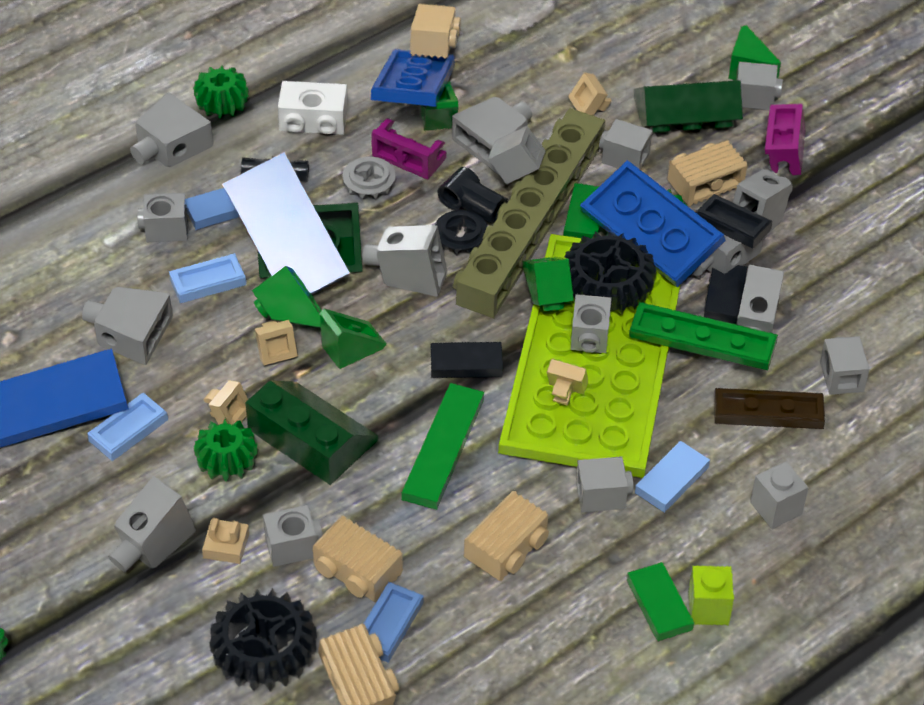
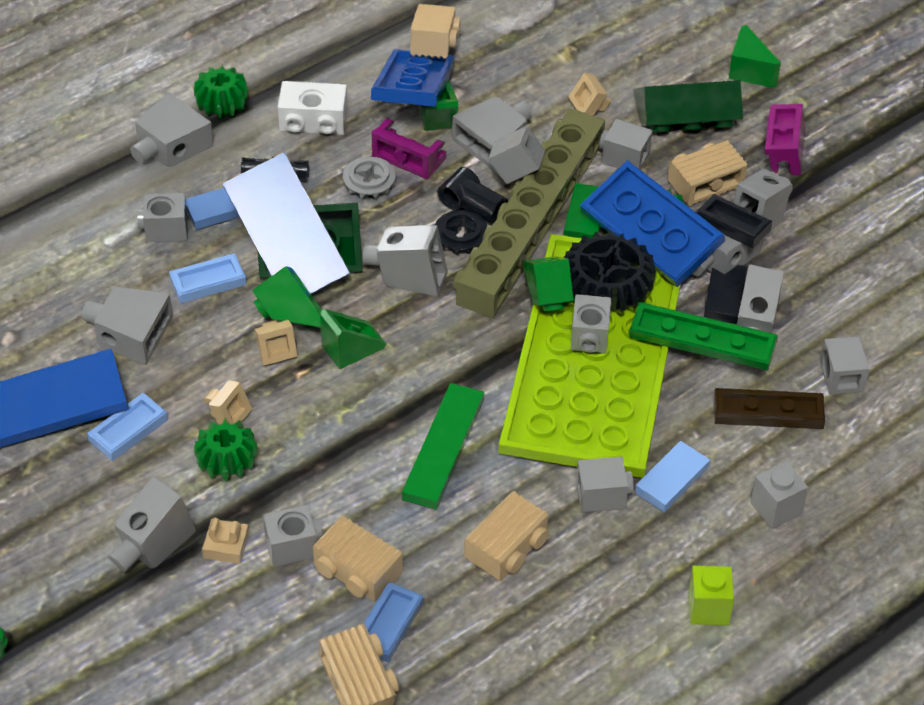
black gear [209,588,317,691] -> none
dark green slope [245,380,378,485] -> none
black tile [431,342,503,378] -> none
tan tile [547,359,588,405] -> none
green tile [626,562,694,642] -> none
light grey brick [736,62,783,110] -> none

